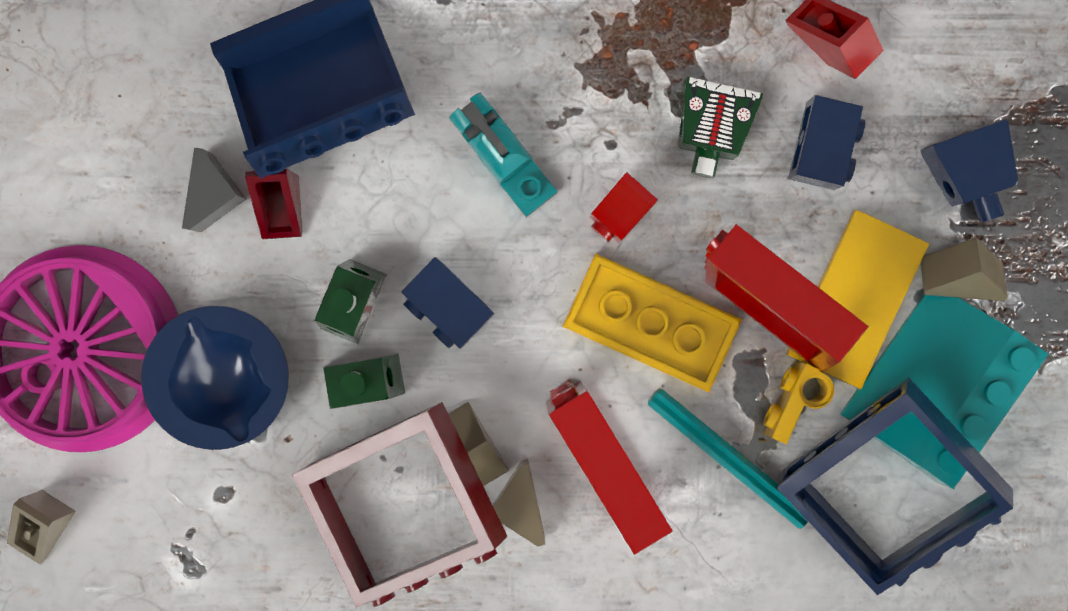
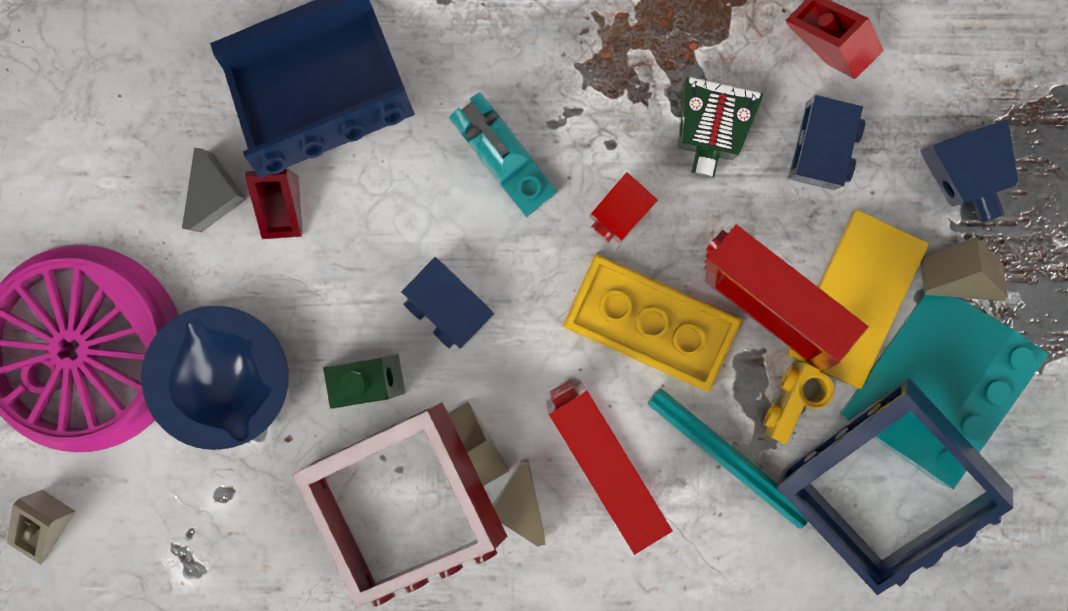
dark green torso [315,259,387,344] -> none

